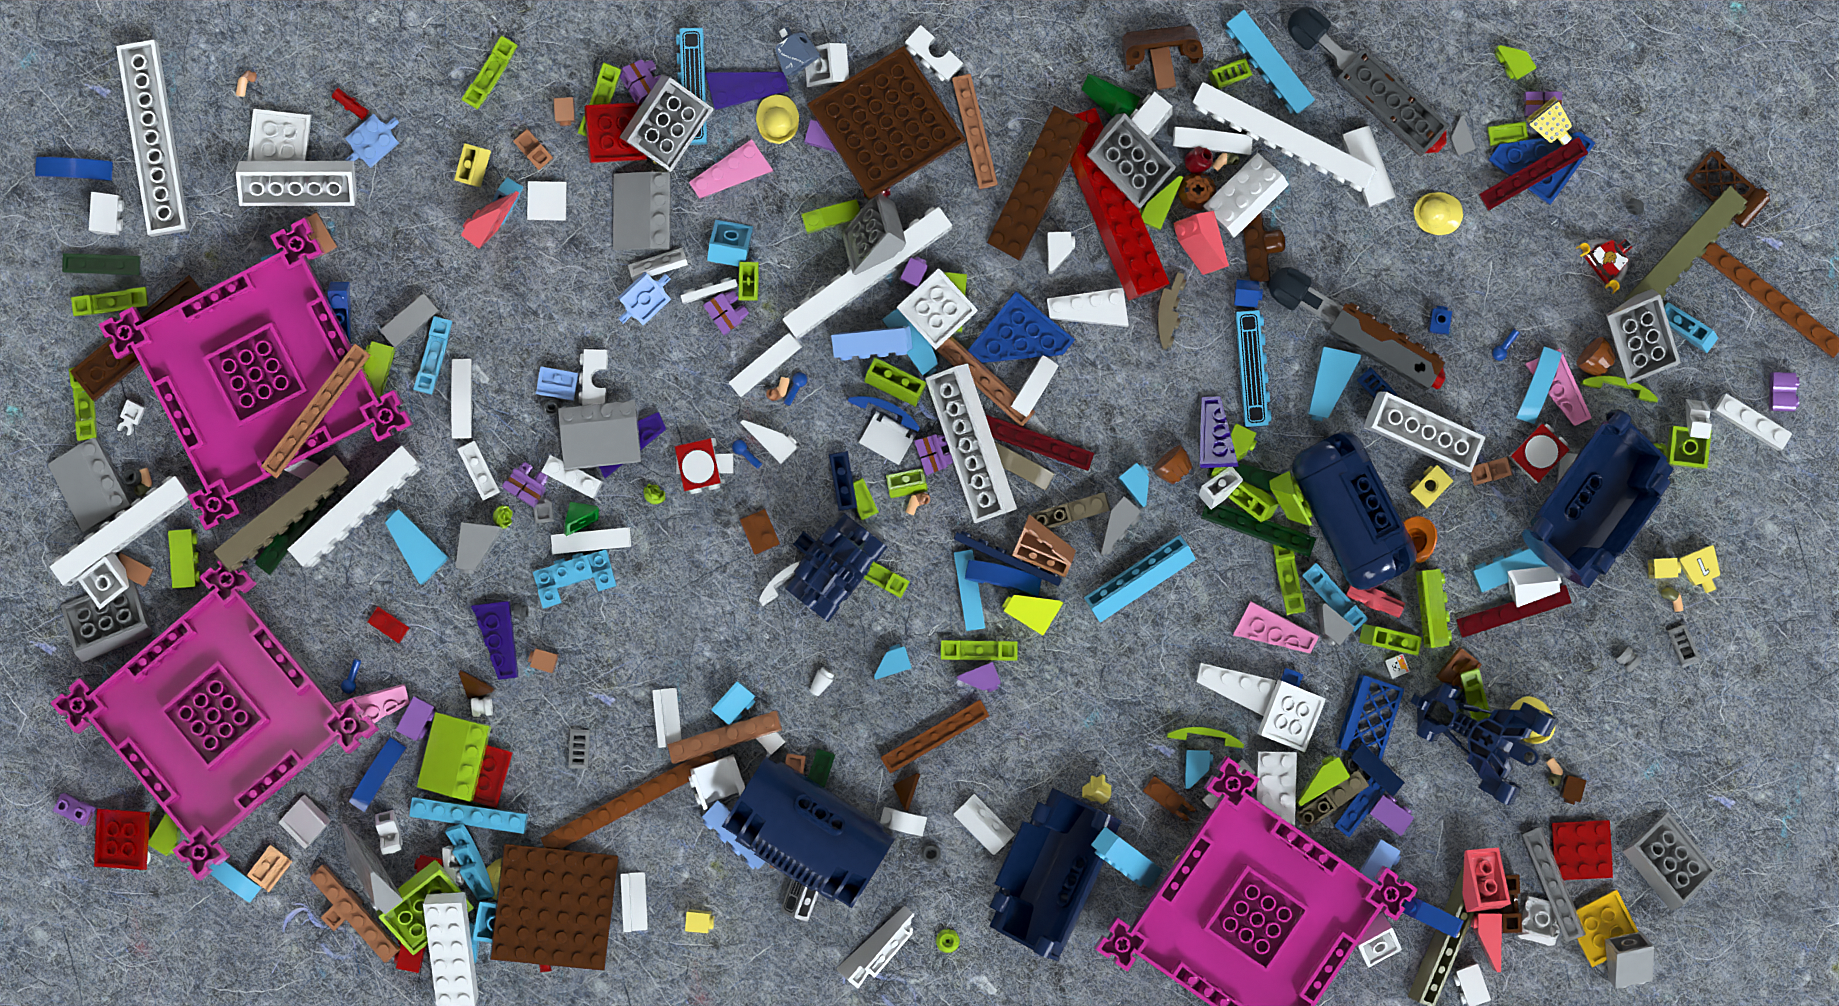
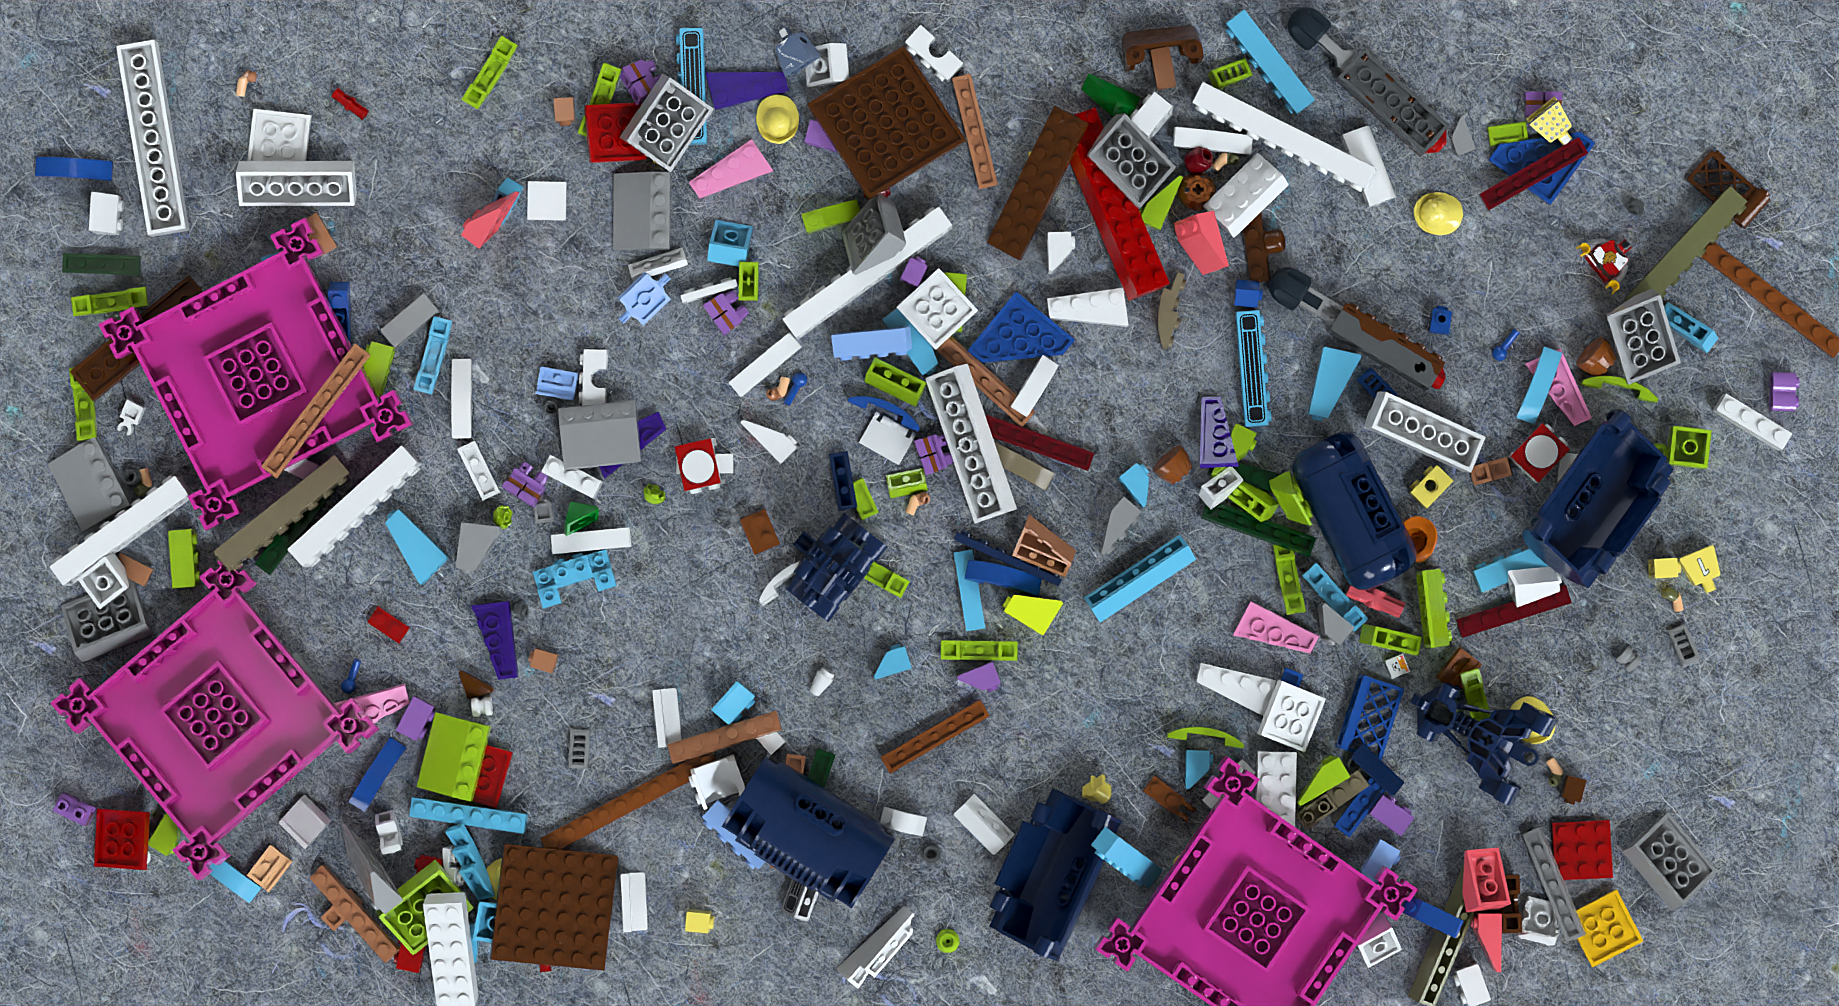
light blue plate [345,114,399,168] -> none
light yellow brick [454,143,491,188] -> none
nougat slope [513,128,553,170] -> none
blue bar [732,440,762,469] -> none
reddish brown slope [893,773,920,811] -> none
dark tan slope [1031,492,1111,529] -> none
lime slope [1495,45,1537,82] -> none
light grey slope [1605,931,1654,989] -> none
white slope [1685,399,1712,439] -> none

